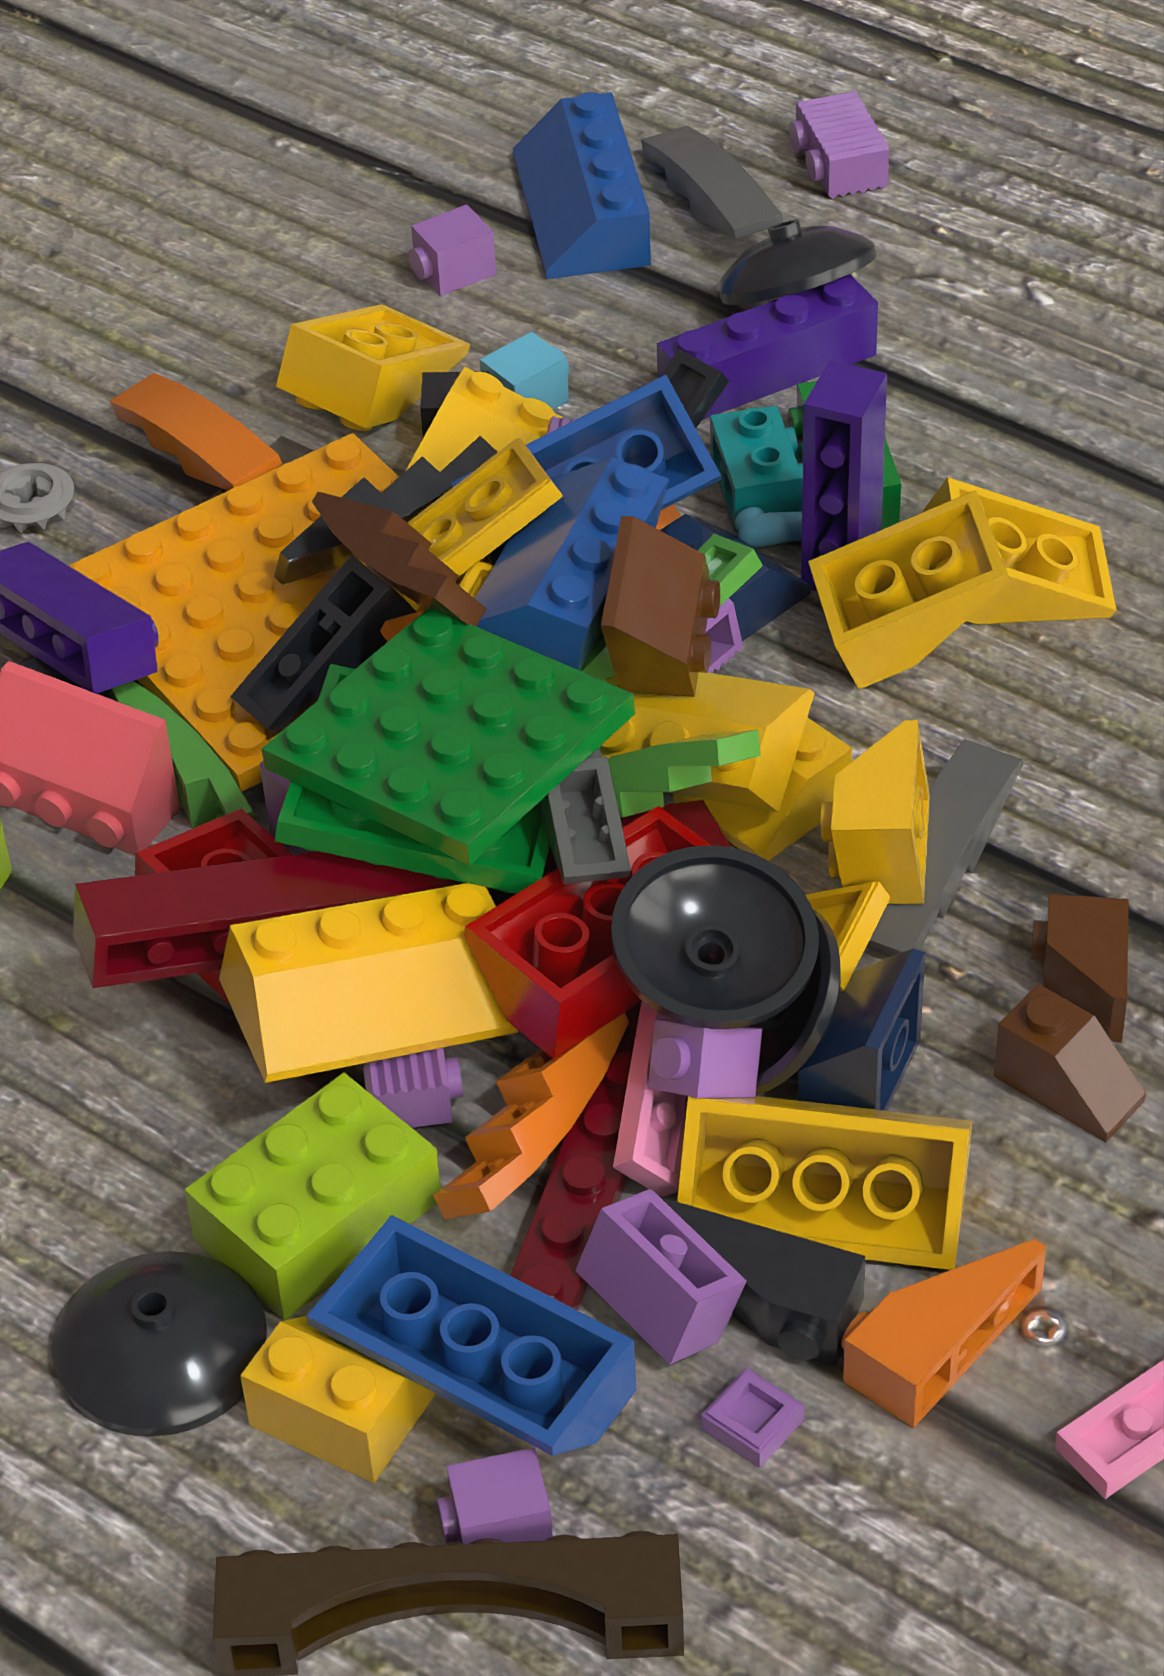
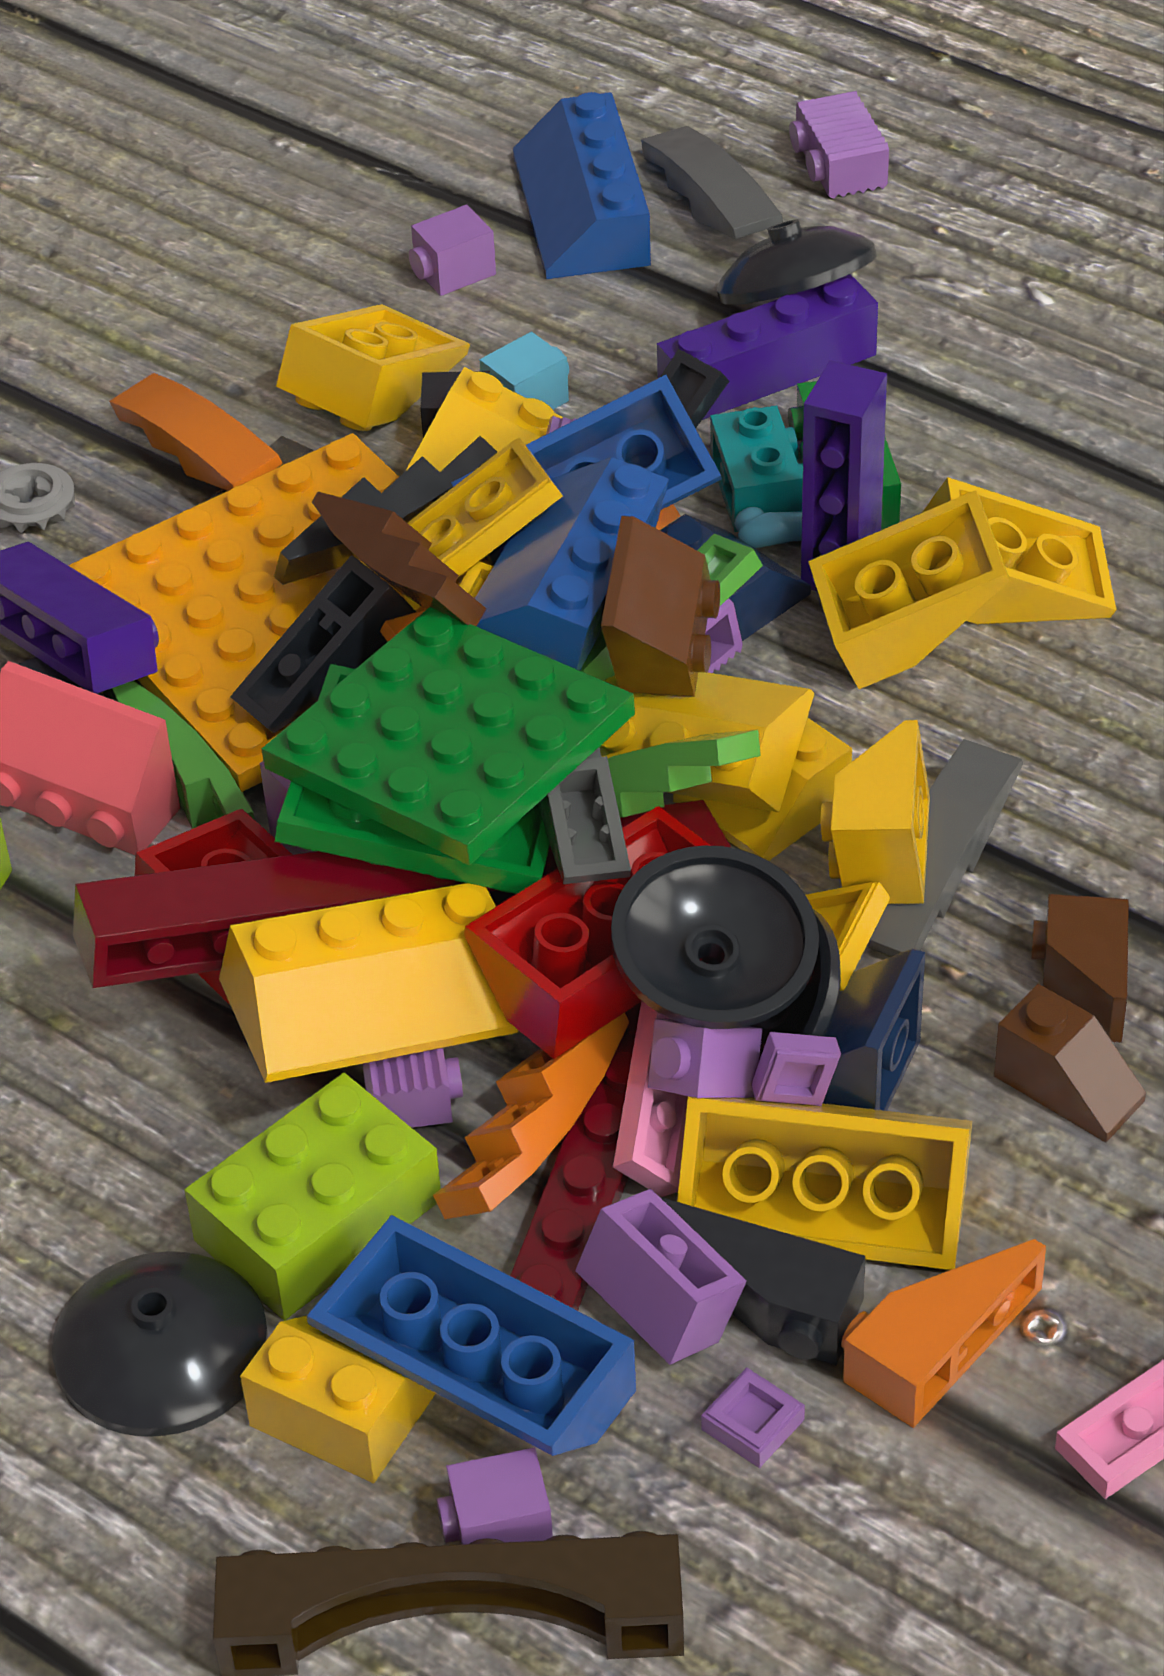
none -> medium lavender tile [751,1032,841,1106]

